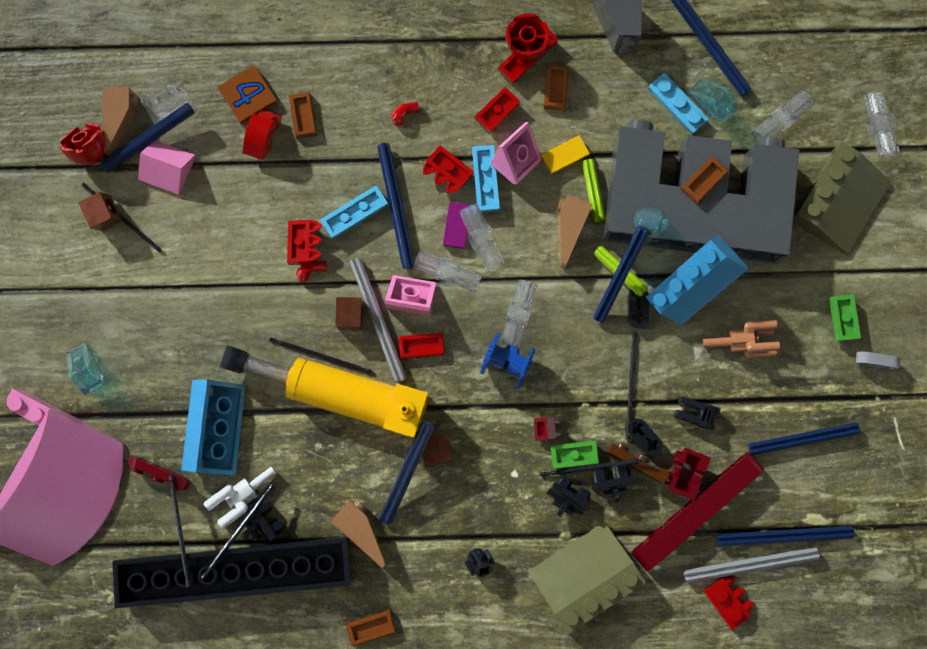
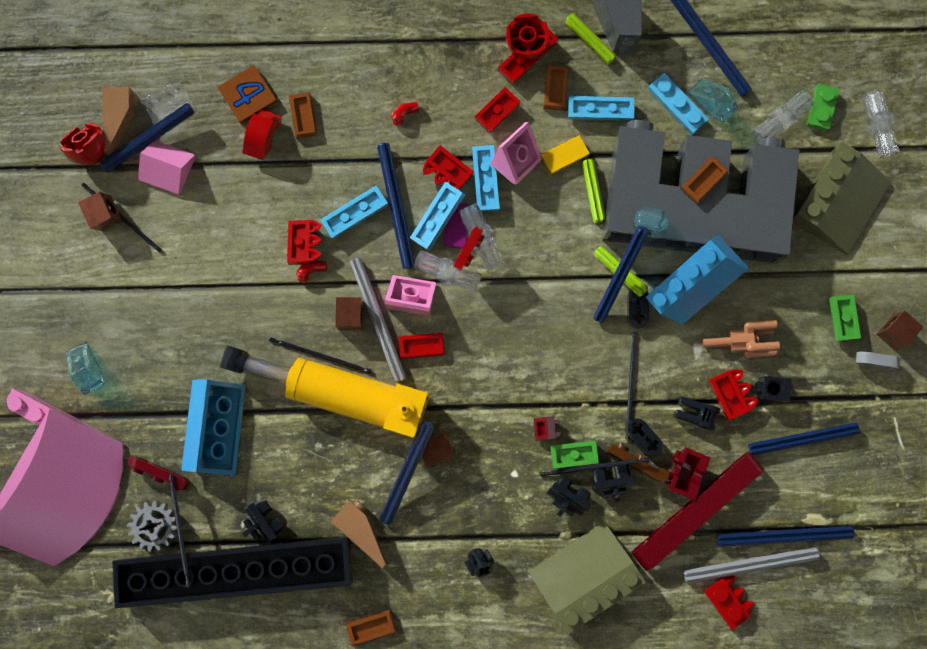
black piece [201,484,275,579] -> none
white plant [204,467,276,529] -> none
blue hose [480,333,536,389] -> none
clear piece [500,280,537,347] -> none
medium nougat slope [556,194,592,269] -> none
none -> light grey gear [127,501,177,552]
none -> medium azure plate [410,182,465,250]
none -> red plate [453,225,485,270]
none -> lime axle [565,13,616,65]
none -> medium azure plate [568,96,634,121]
none -> red plate [708,369,758,421]
none -> black brick [754,376,792,403]
none -> bright green plate [806,83,840,132]
none -> copper piece [877,310,924,350]

